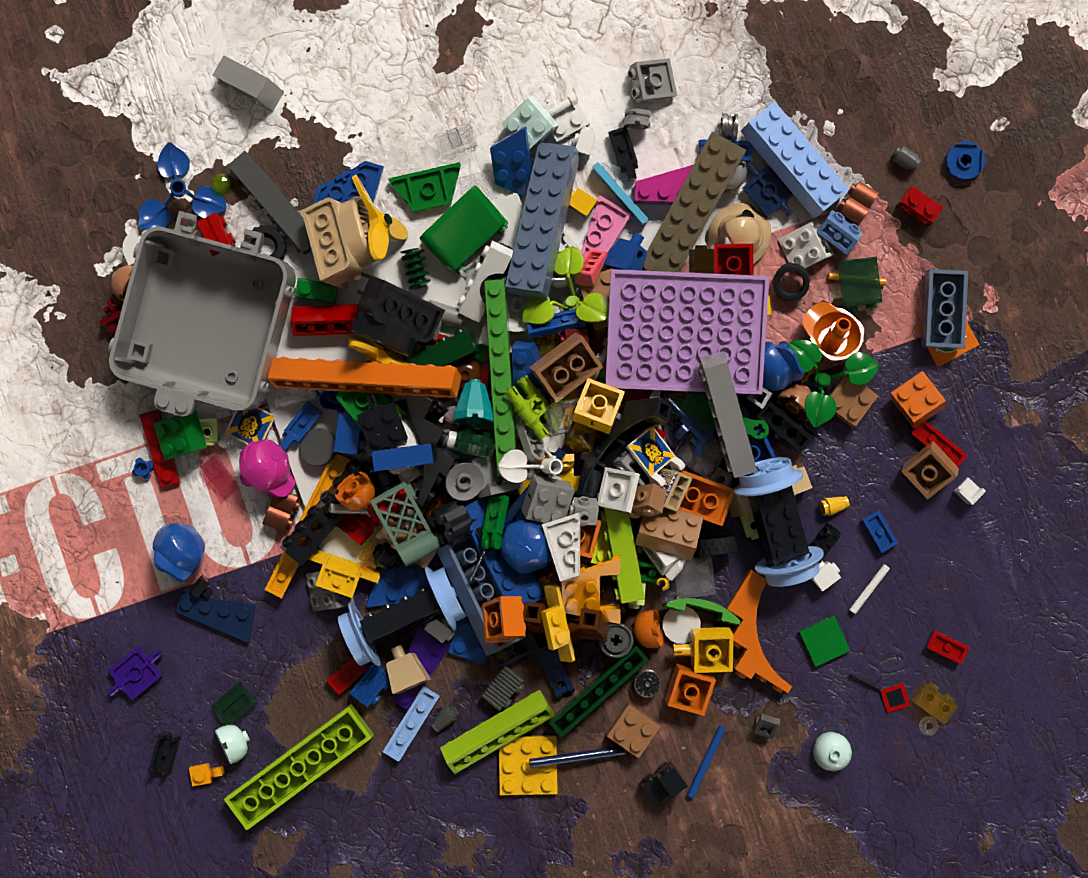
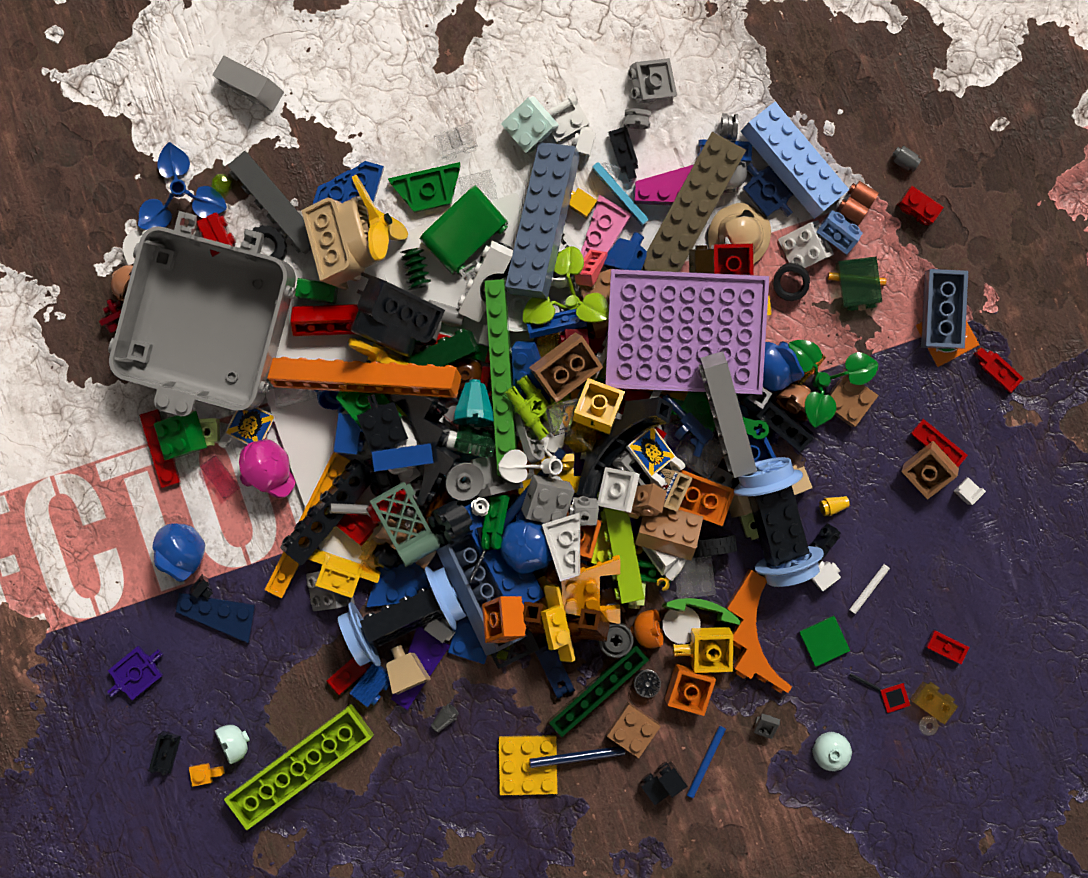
blue plate [132,458,154,479] -> none
clear green plate [210,682,258,726] -> none
copper brick [262,492,301,533] -> none
blue hinge [279,401,323,451] -> none
dark grey tile [300,428,337,467] -> none
orange cylinder [335,472,375,511] -> none
light blue plate [383,686,440,762] -> none
lime brick [440,690,555,774] -> none
dark grey brick [481,665,524,711] -> none
blue wing [490,127,532,197] -> none
orange piece [801,302,864,362] -> none
blue plate [861,510,898,553] -> none
orange brick [891,371,946,429] -> none
blue plate [945,141,985,180] -> none
none -> white plate [471,497,489,517]
none -> red hinge [974,347,1024,393]

